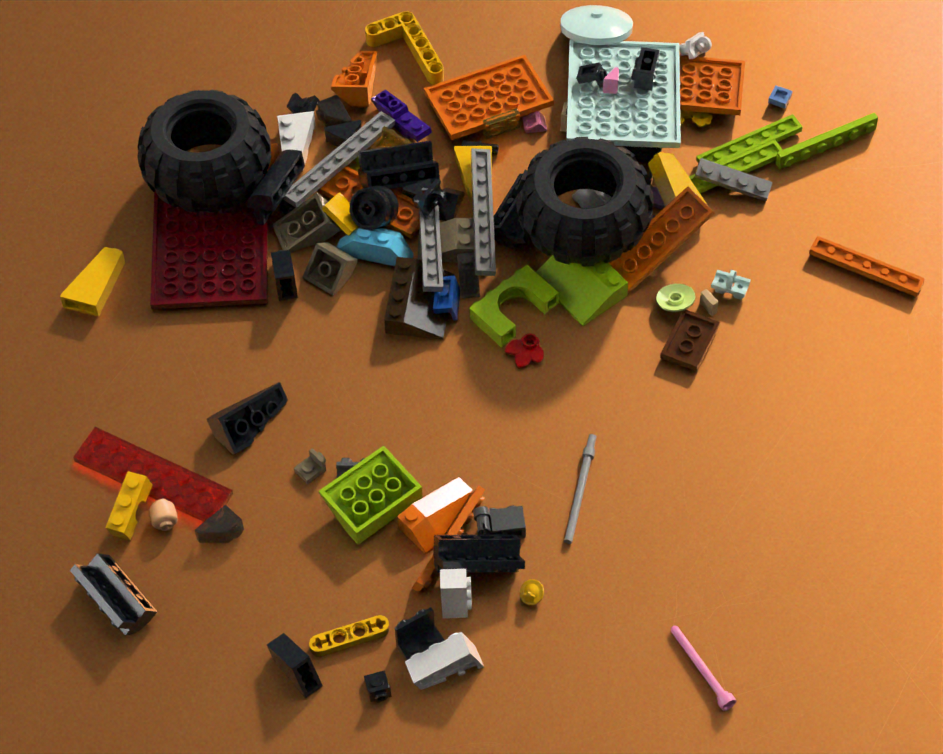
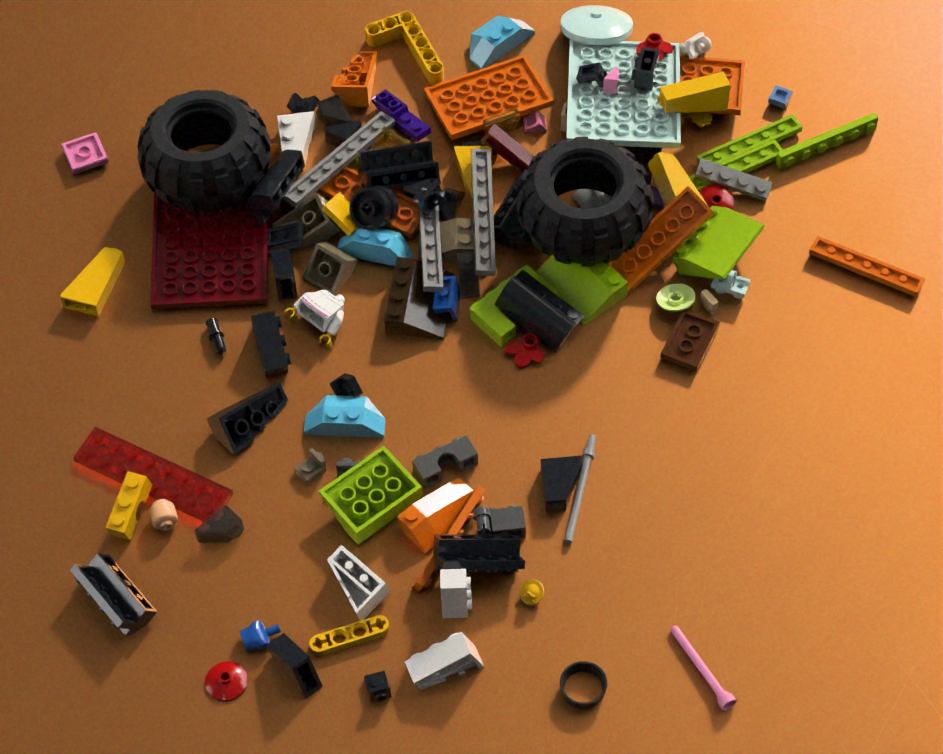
black bracket [395,607,444,661] -> none
none -> bright pink plate [61,132,109,175]
none -> red dish [205,661,248,701]
none -> black axle [206,318,226,355]
none -> blue piece [239,621,281,651]
none -> black wedge [251,311,291,377]
none -> black plate [267,222,304,257]
none -> white torso [284,290,345,349]
none -> medium azure wedge [304,395,386,438]
none -> white wedge [327,545,390,621]
none -> black bracket [330,373,363,397]
none -> dark grey arch [412,435,478,489]
none -> medium azure wedge [470,15,535,69]
none -> dark red panel [481,124,534,173]
none -> black brick [495,269,584,352]
none -> black slope [541,455,582,512]
none -> black tyre [560,661,607,709]
none -> red plate [636,33,673,61]
none -> yellow slope [657,71,730,113]
none -> lime slope [671,206,765,280]
none -> red dish [699,184,734,210]

